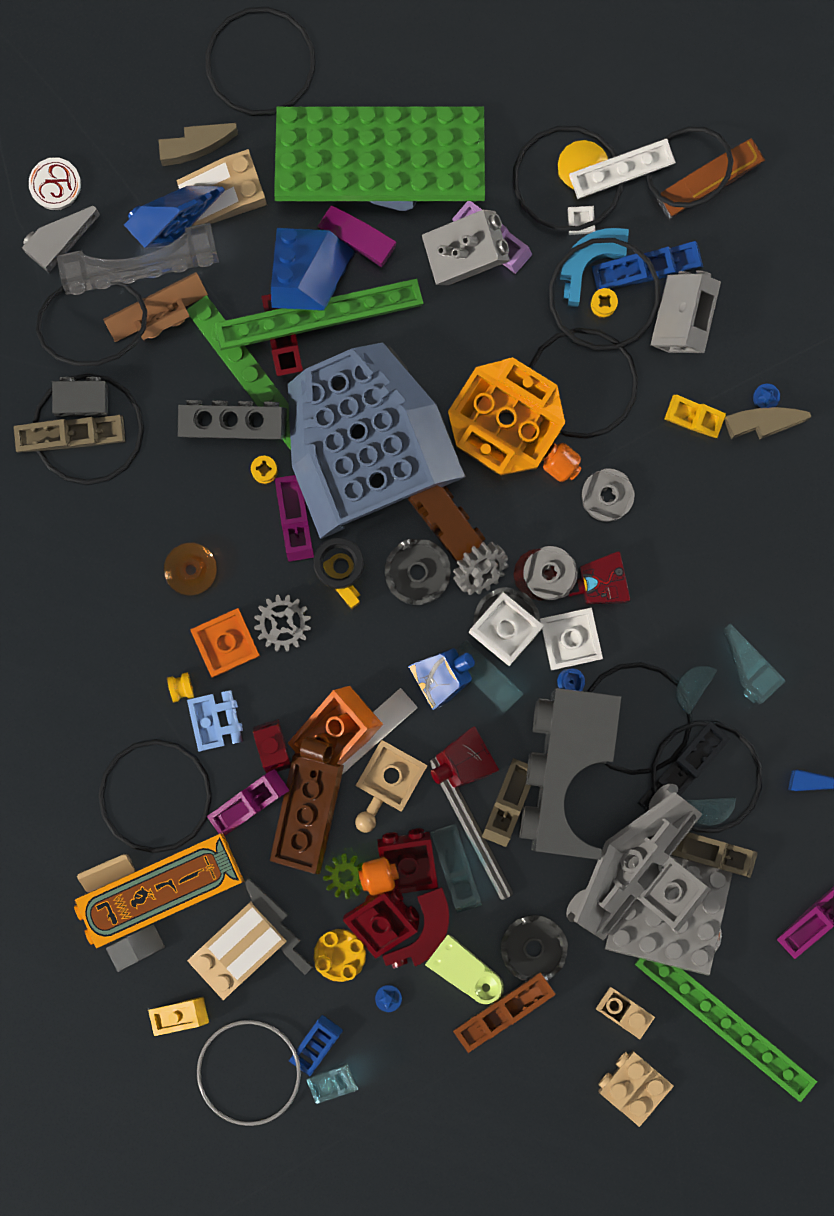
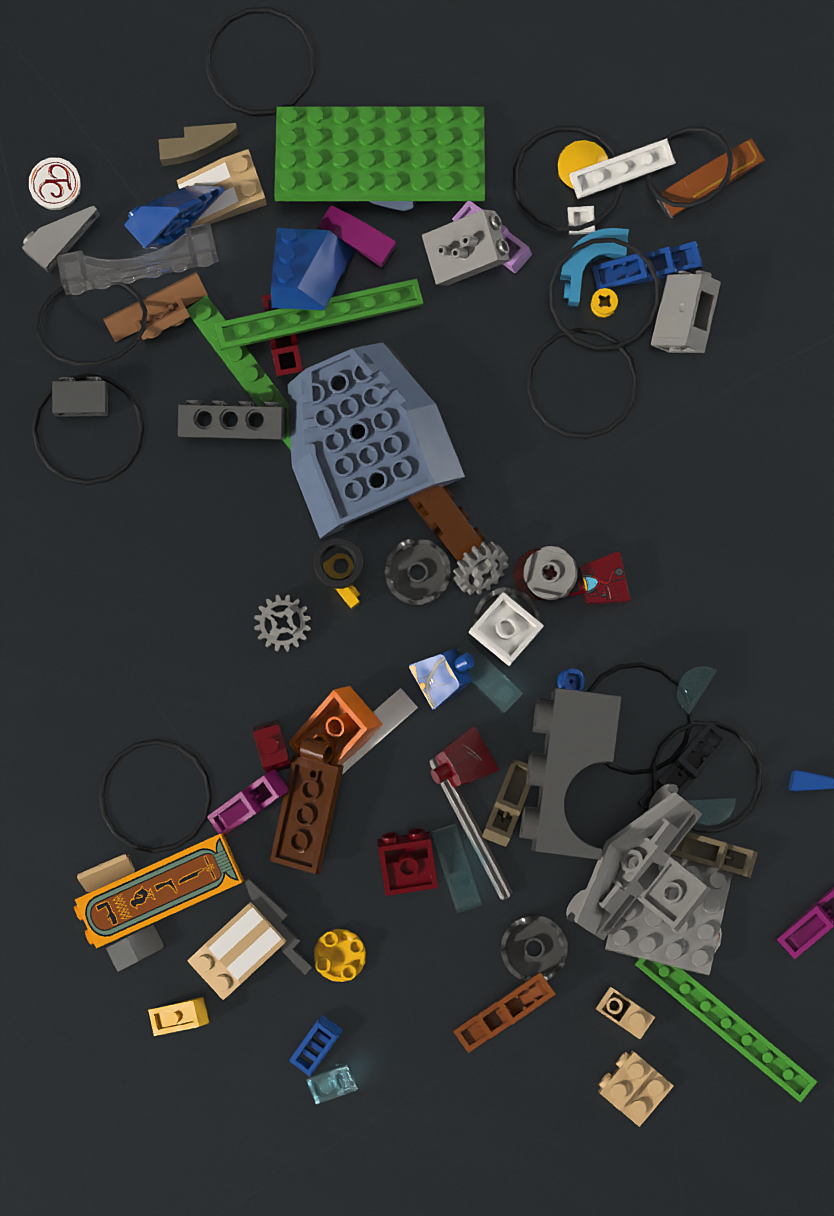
dark tan slope [14,415,126,452] -> none
clear orange dish [164,543,217,595] -> none
yellow wheel [167,672,194,703] -> none
light blue plate [187,690,243,752] -> none
orange plate [190,608,260,678] -> none
light grey piece [197,1020,301,1126] -> none
yellow wheel [251,455,278,484] -> none
magenta slope [275,475,314,562] -> none
clear neon green gear [323,854,364,899] -> none
dark red plate [343,887,420,958] -> none
tan plate [355,740,428,833] -> none
orange head [358,857,399,896] -> none
blue tile [375,985,402,1012] -> none
dark red arch [382,887,449,969] -> none
yellowish green piece [425,935,504,1004] -> none
light orange piece [448,357,565,475] -> none
white plate [540,608,603,671] -> none
orange head [543,443,581,482] -> none
light grey plate [582,469,635,522] -> none
yellow slope [664,395,726,438] -> none
dark tan slope [724,407,811,440] -> none
clear light blue slope [724,624,786,704] -> none
blue tile [753,384,780,408] -> none

